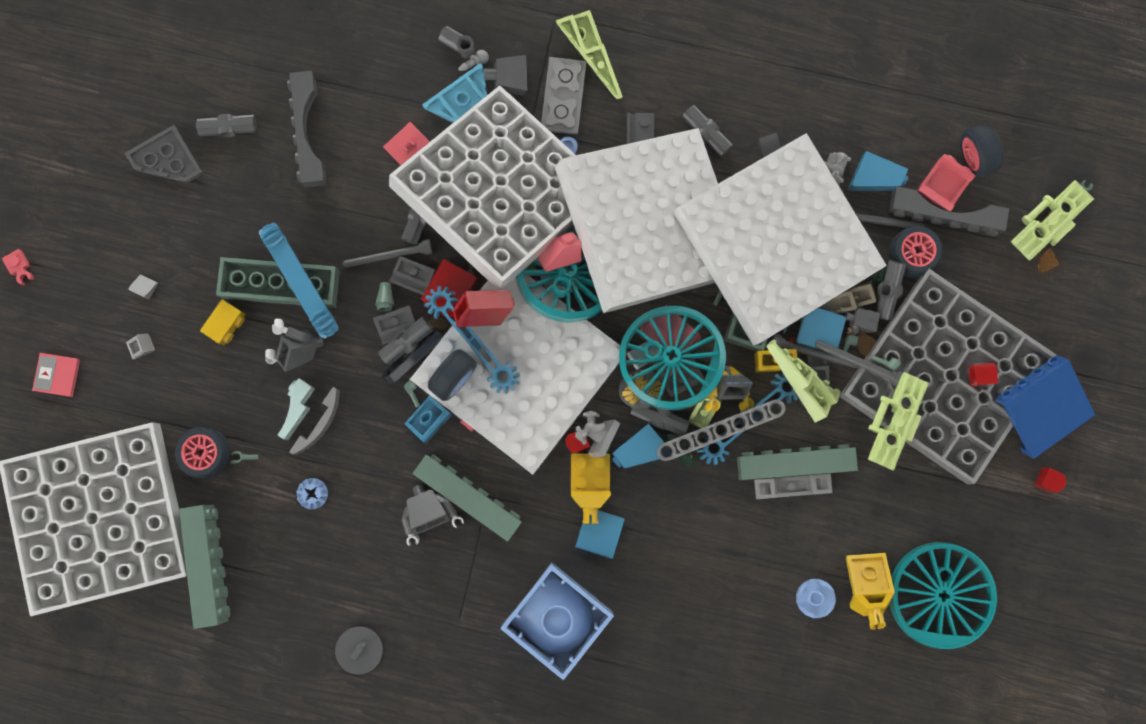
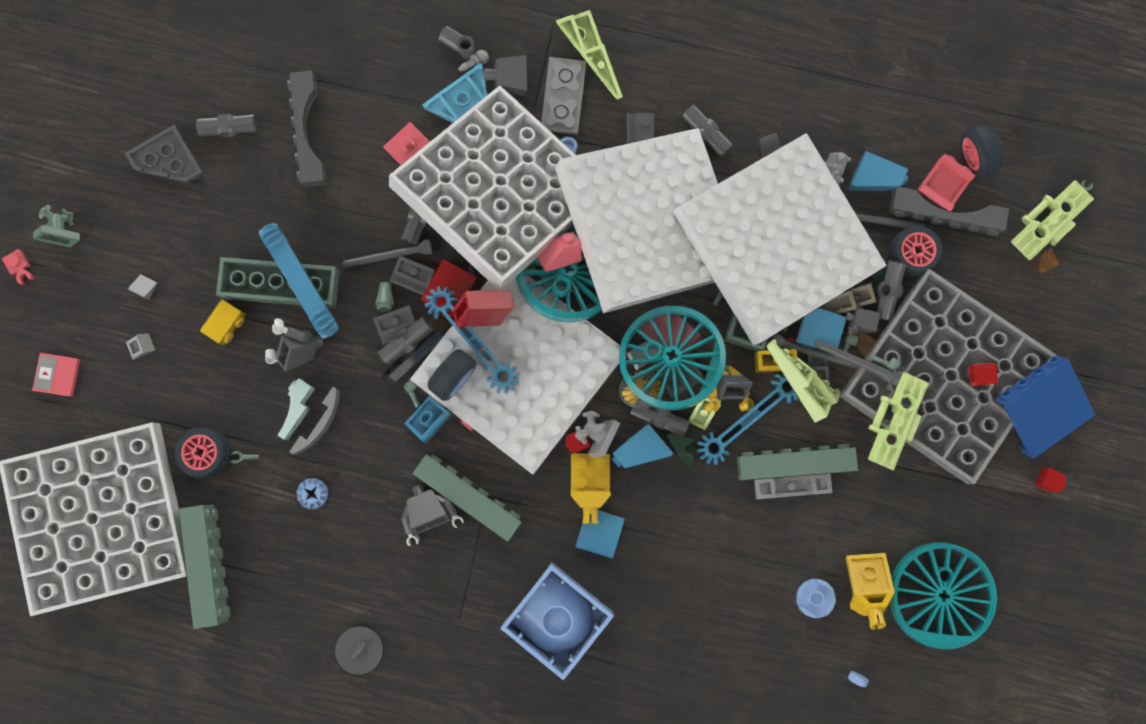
light grey beam [657,400,785,461] -> none
none -> sand green piece [33,205,80,247]
none -> light blue tile [848,671,869,687]

